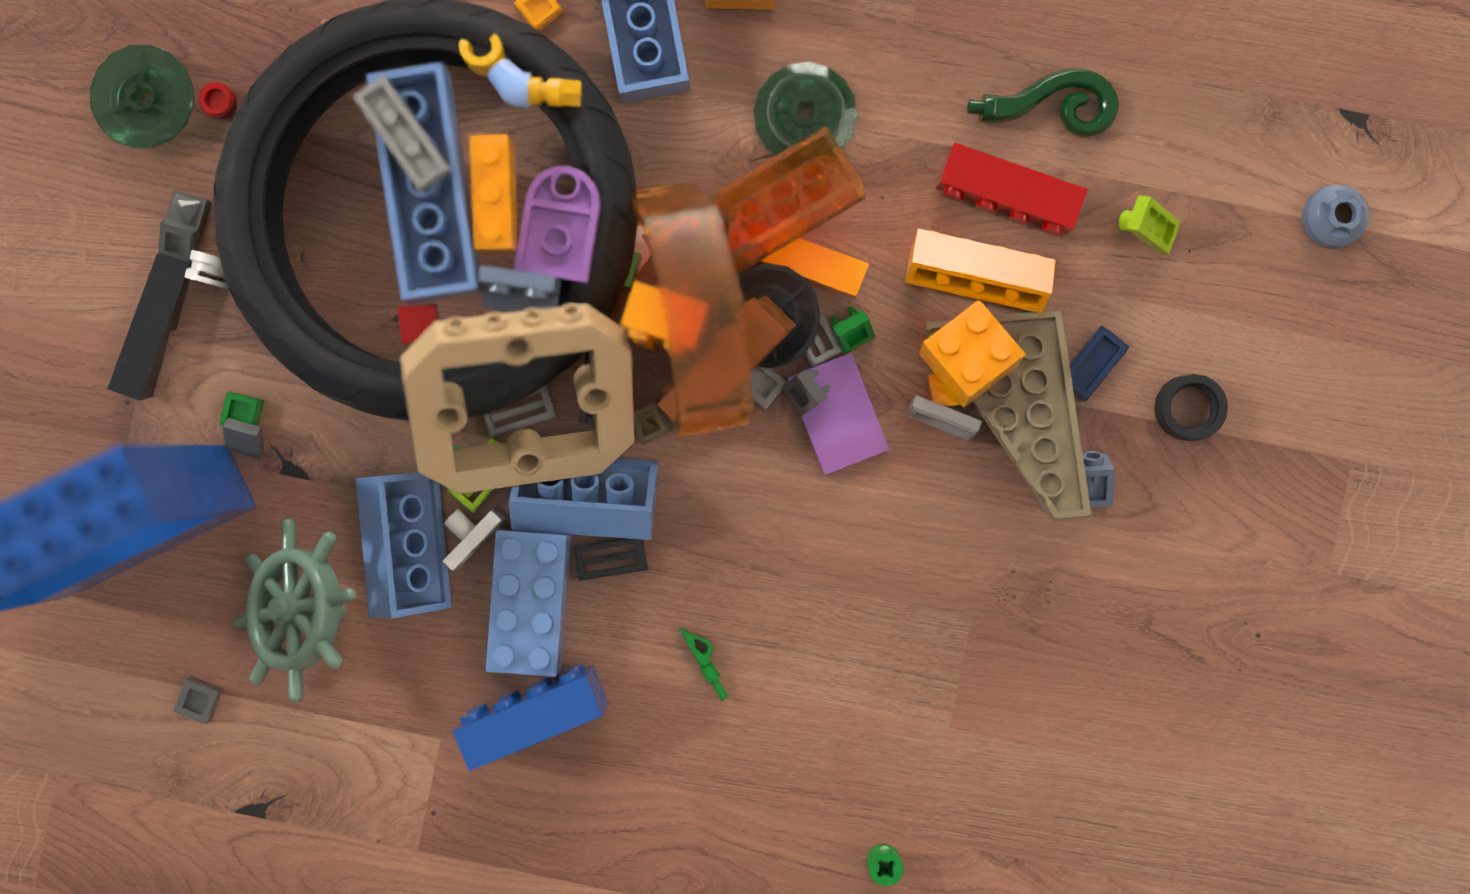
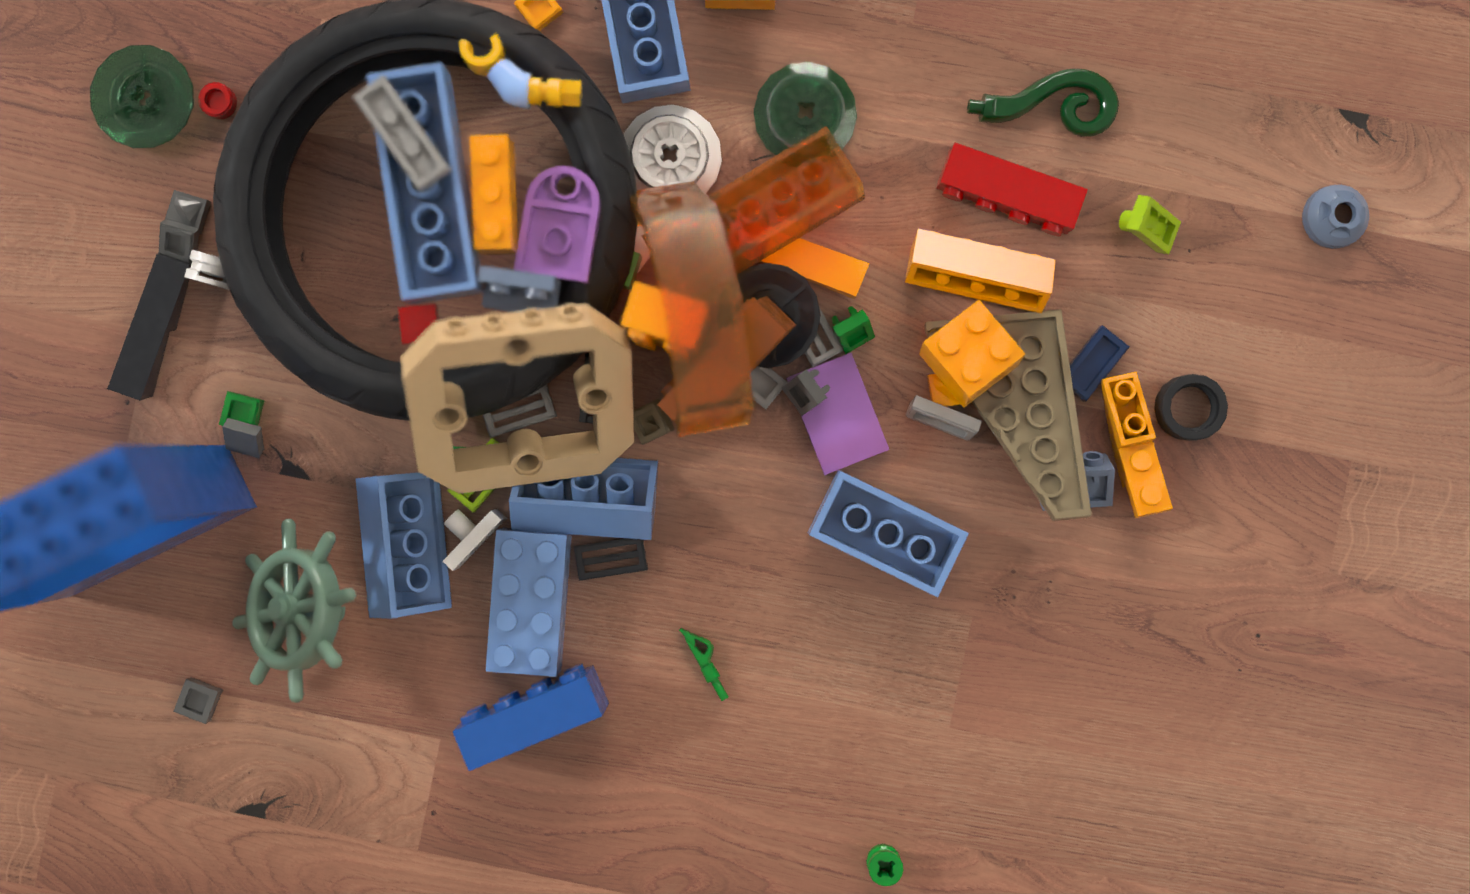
none -> white piece [623,105,722,209]
none -> medium blue brick [807,470,969,597]
none -> light orange slope [1101,371,1173,519]

